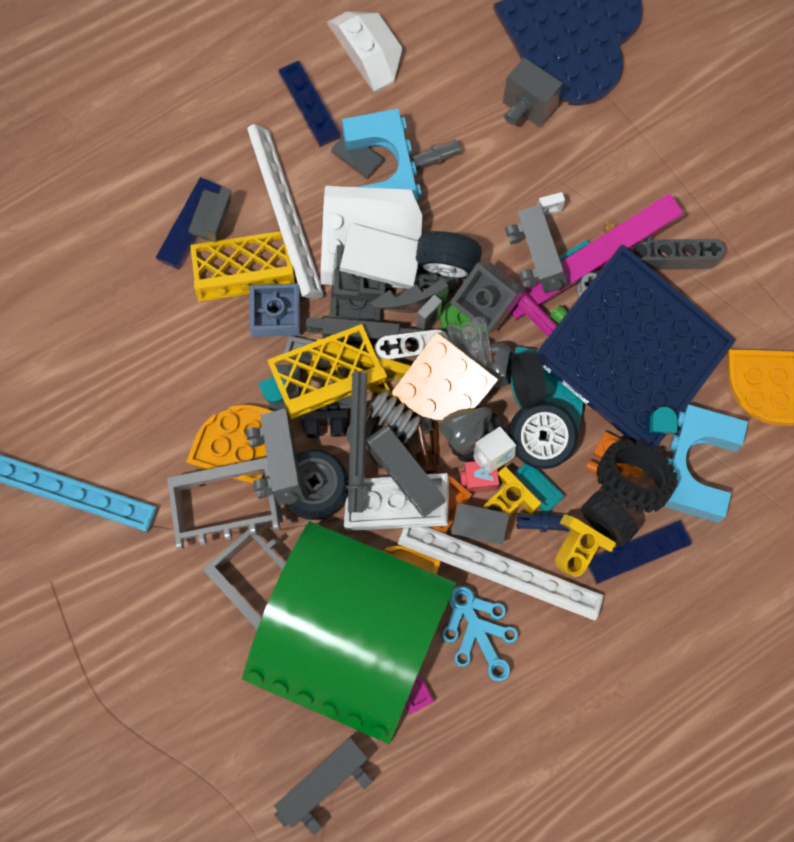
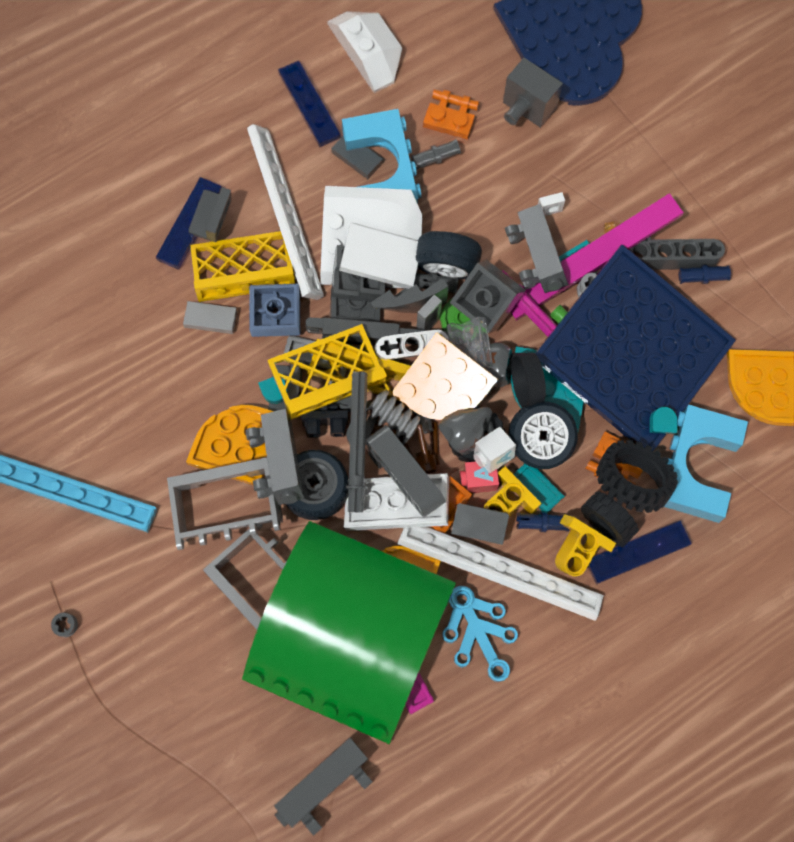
none -> dark grey bush [51,613,78,637]
none -> light grey tile [183,301,237,334]
none -> orange plate [423,89,479,140]
none -> dark blue pin [678,264,731,284]

